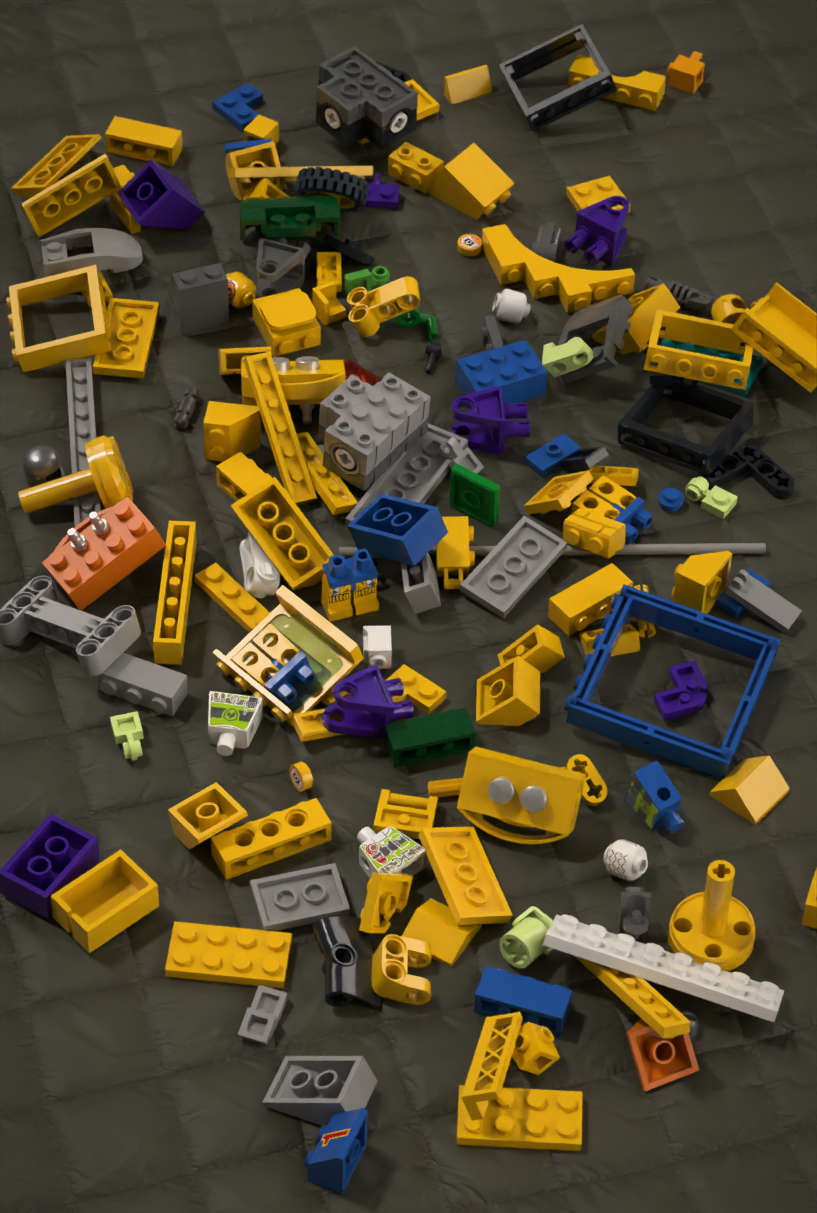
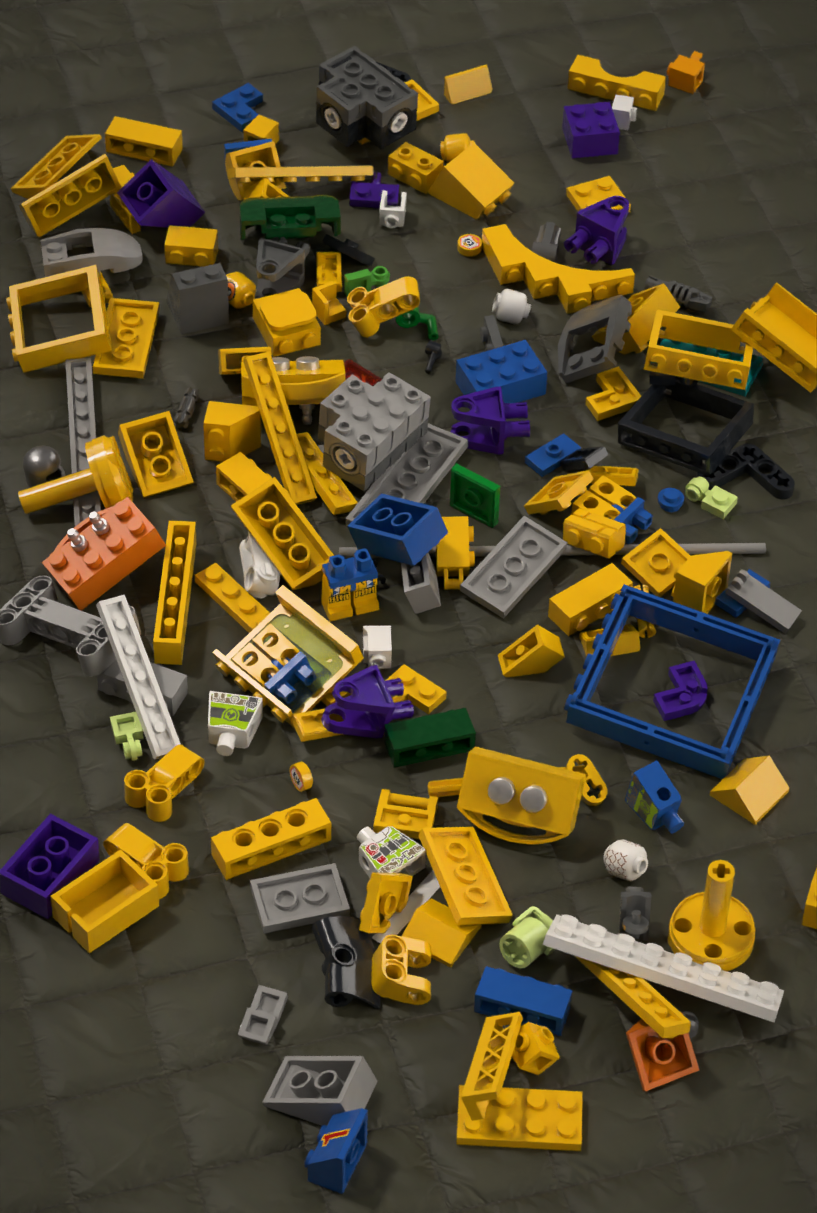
yellow plate [165,921,292,989] -> none
yellow slope [168,782,248,849] -> none
black wheel [295,167,369,212] -> none
light grey plate [438,436,484,474] -> none
yellow slope [476,655,540,726] -> none
black window [499,24,617,132] -> none
yellowish green leg [542,337,594,377] -> none
yellow helmet [711,294,746,325] -> none
none -> white plate [96,595,181,760]
none -> yellow piece [103,823,189,899]
none -> yellow slope [118,411,194,498]
none -> yellow piece [124,744,205,822]
none -> yellow brick [164,225,218,267]
none -> white sticker [372,870,440,943]
none -> white window [379,190,407,228]
none -> yellow head [440,133,475,163]
none -> dark purple brick [562,102,620,158]
none -> yellow plate [585,366,641,421]
none -> white plate [612,95,637,130]
none -> yellow plate [621,528,690,597]

